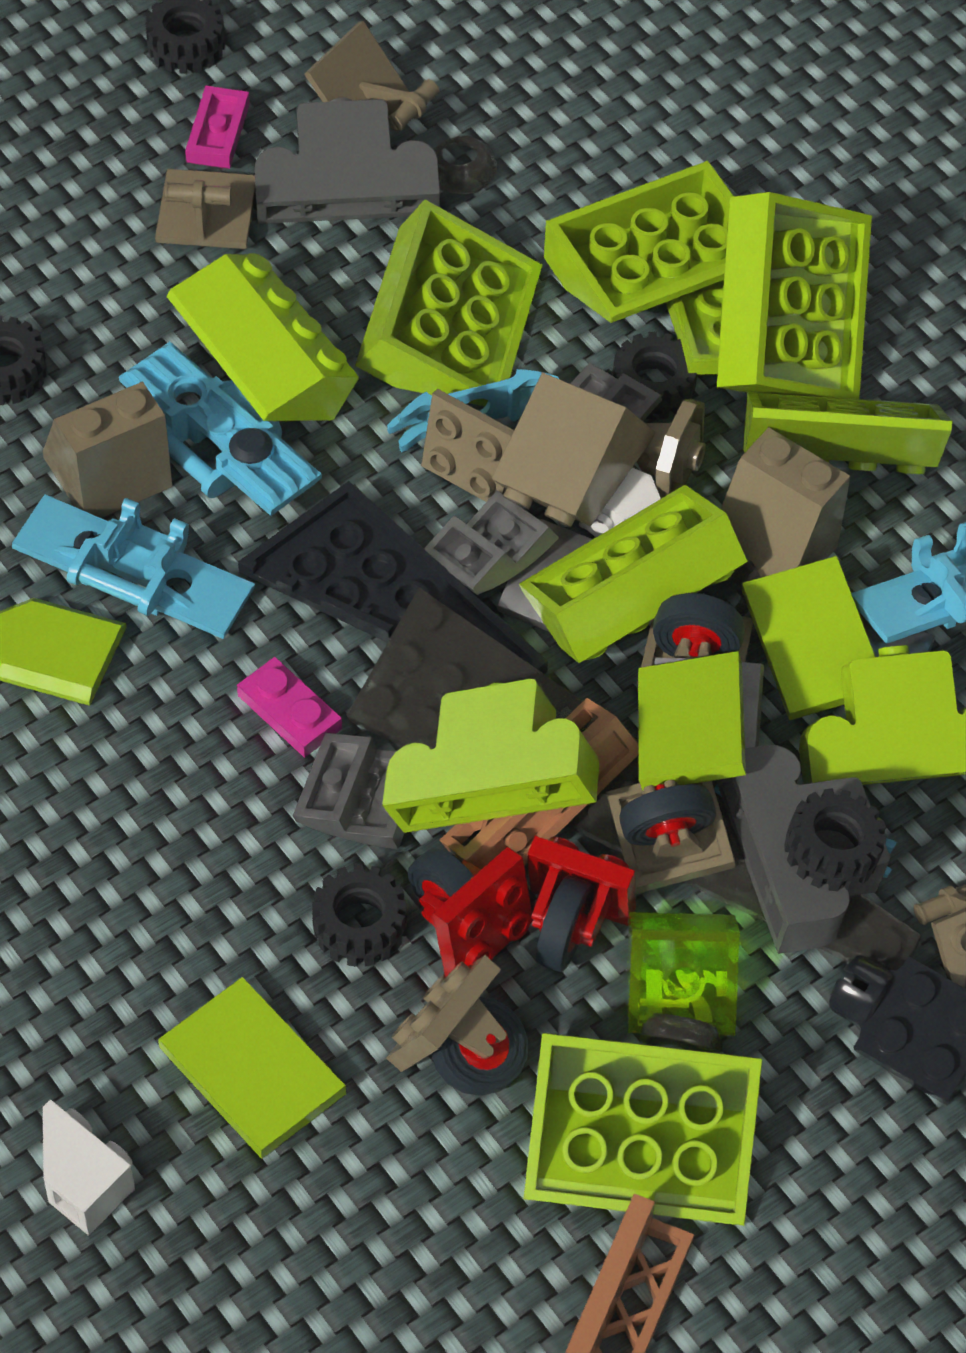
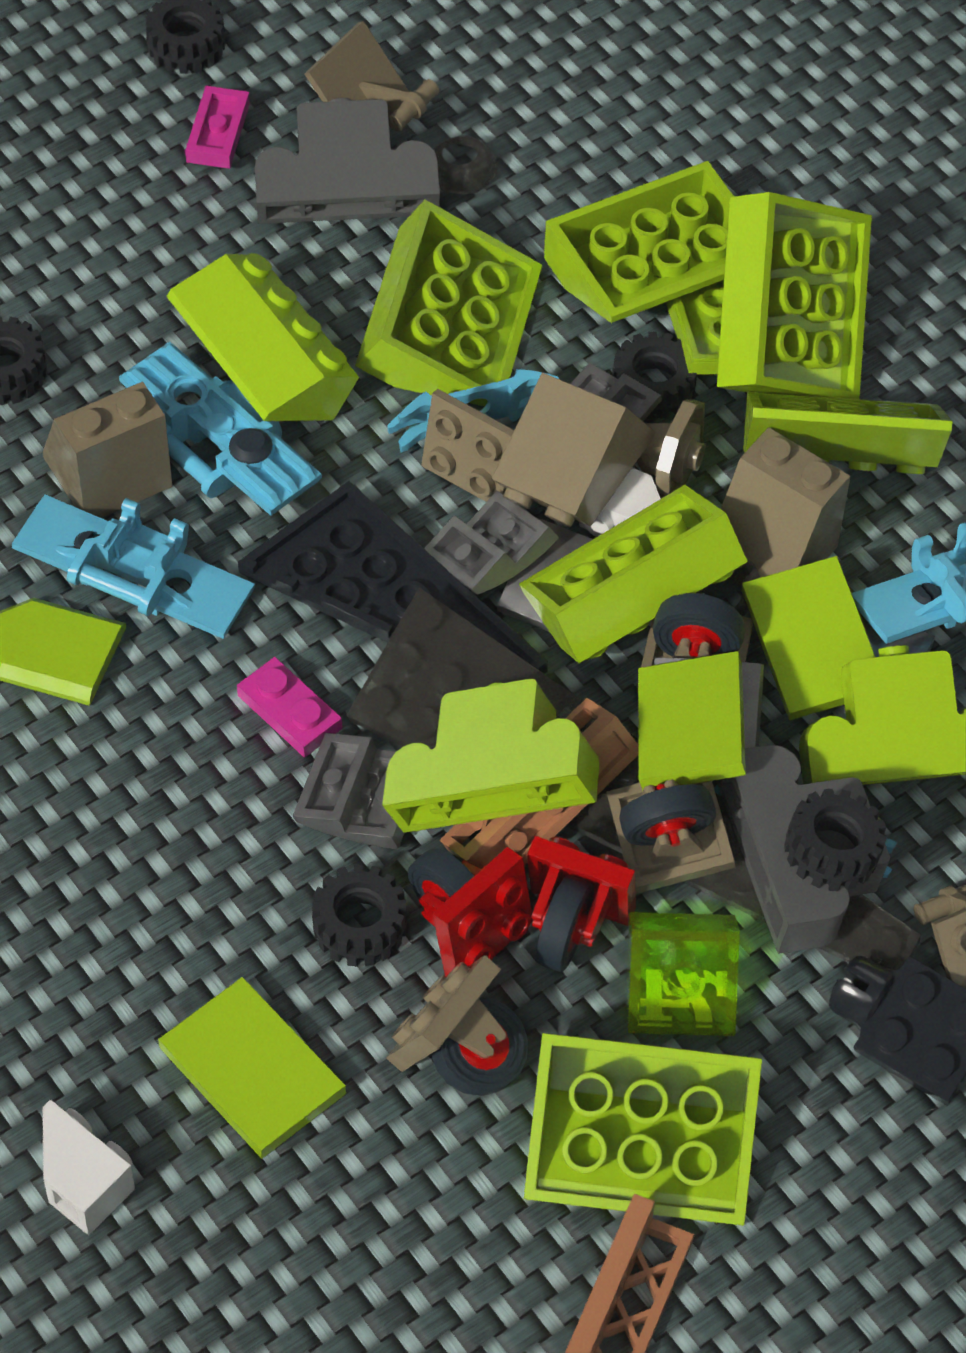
dark tan plate [155,169,256,249] -> none
clear smoke piece [639,1013,723,1053] -> none

